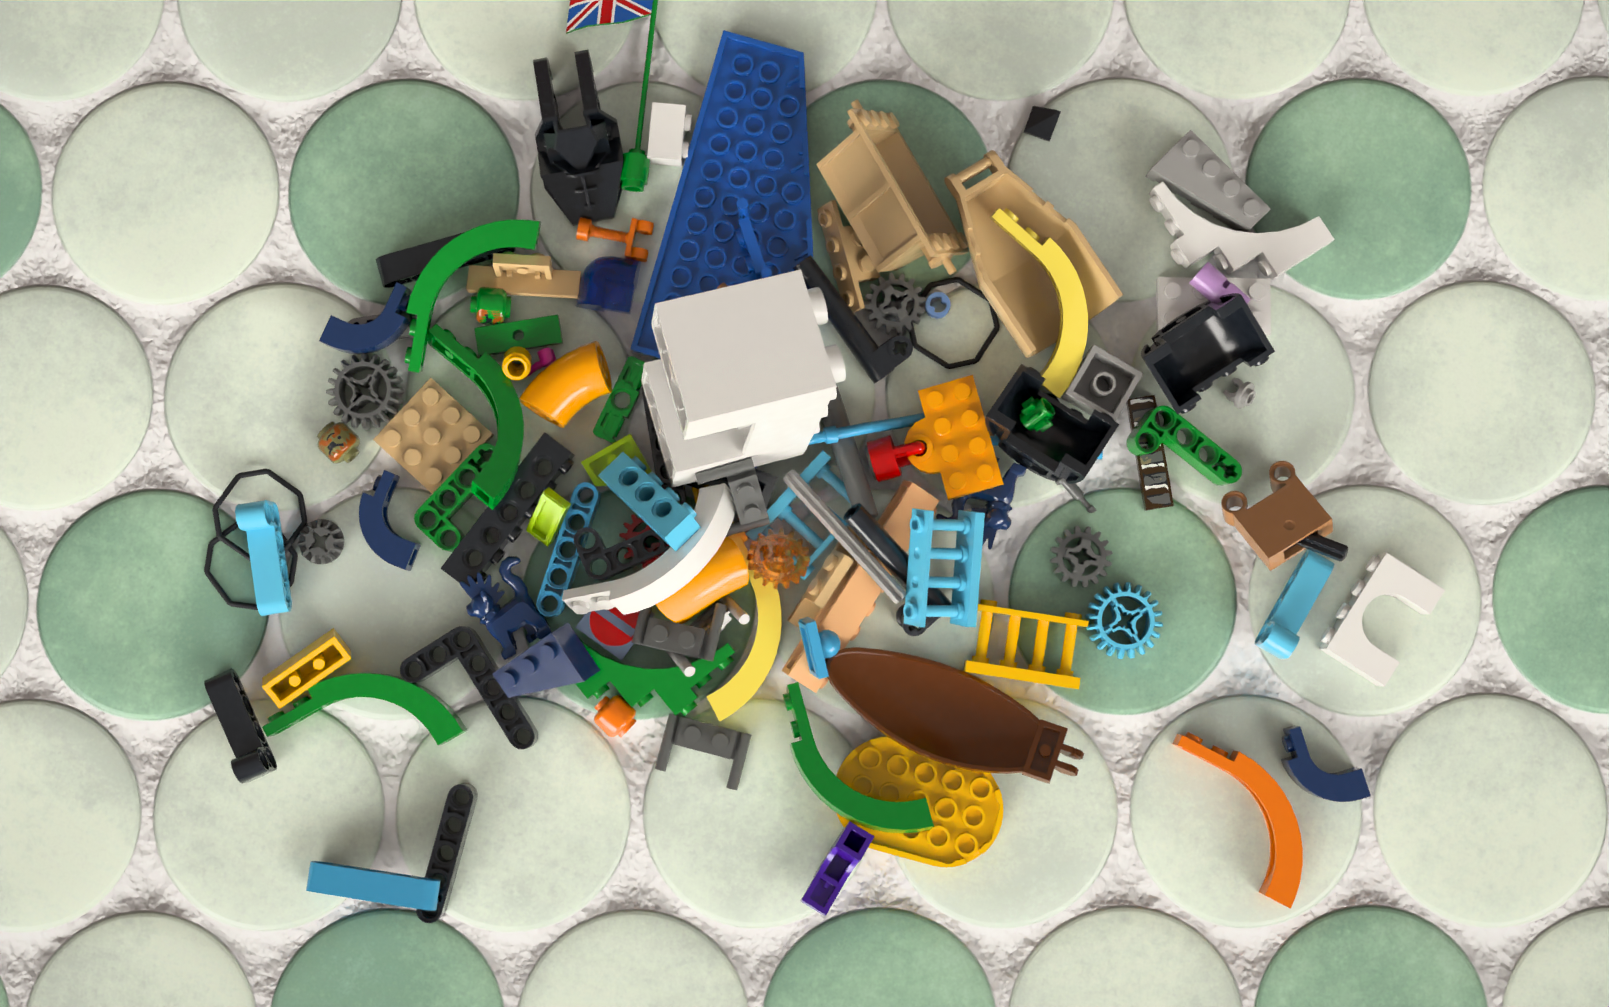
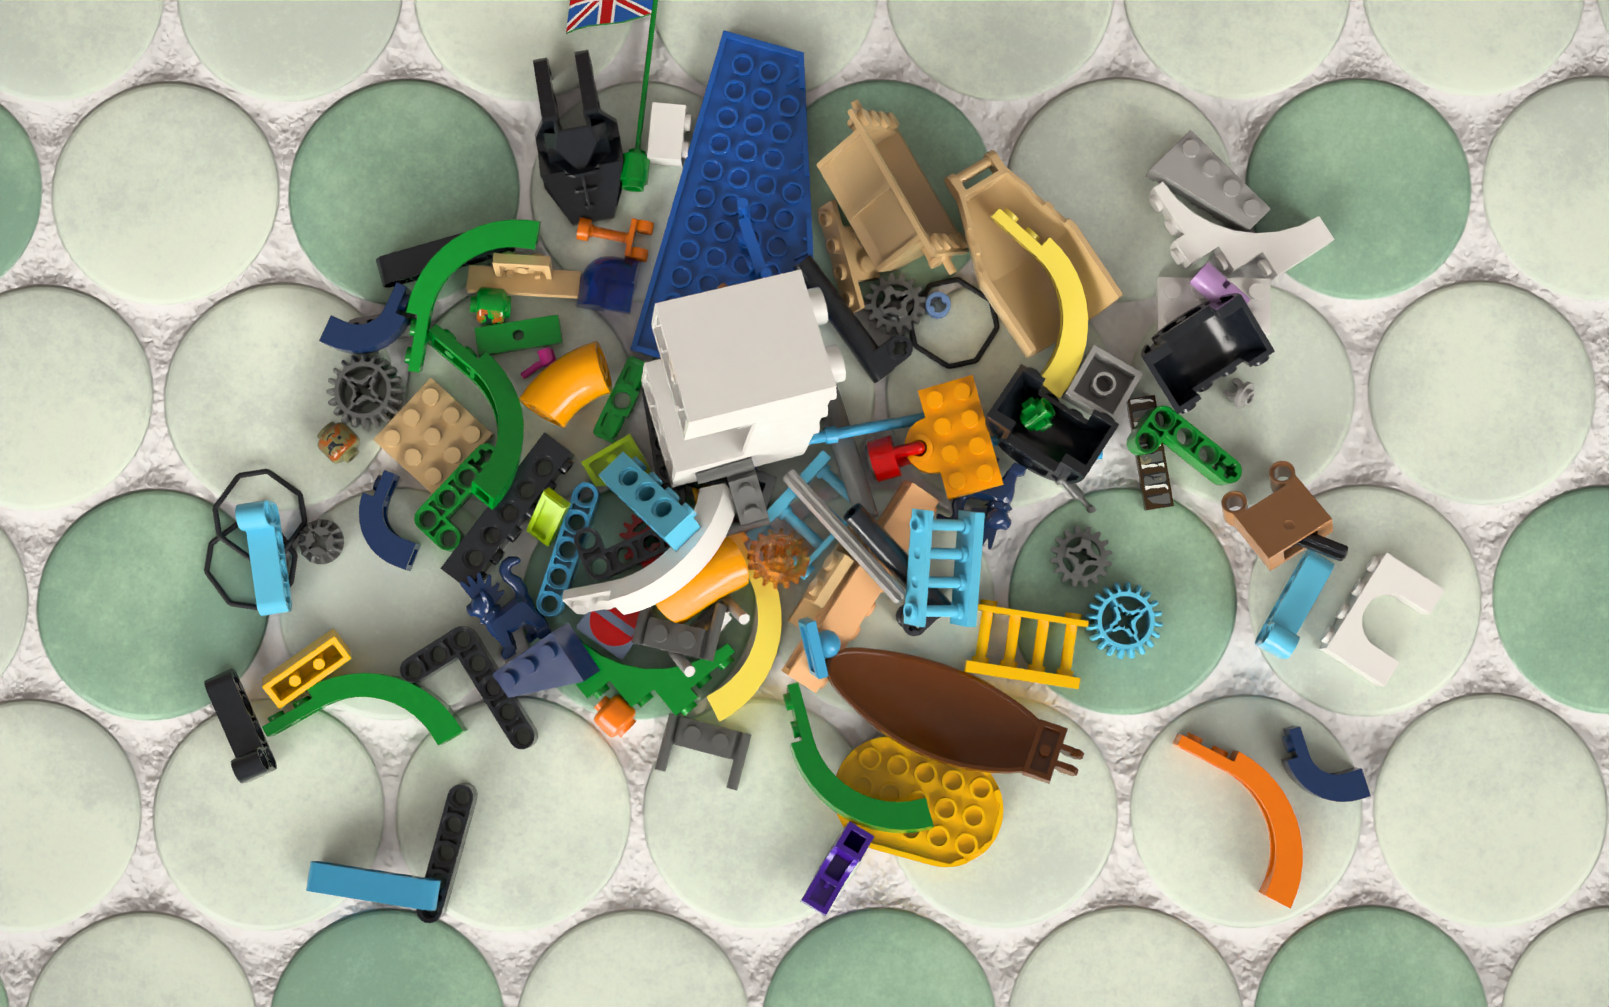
yellow brick [502,346,532,380] -> none
black slope [1023,106,1061,142] -> none

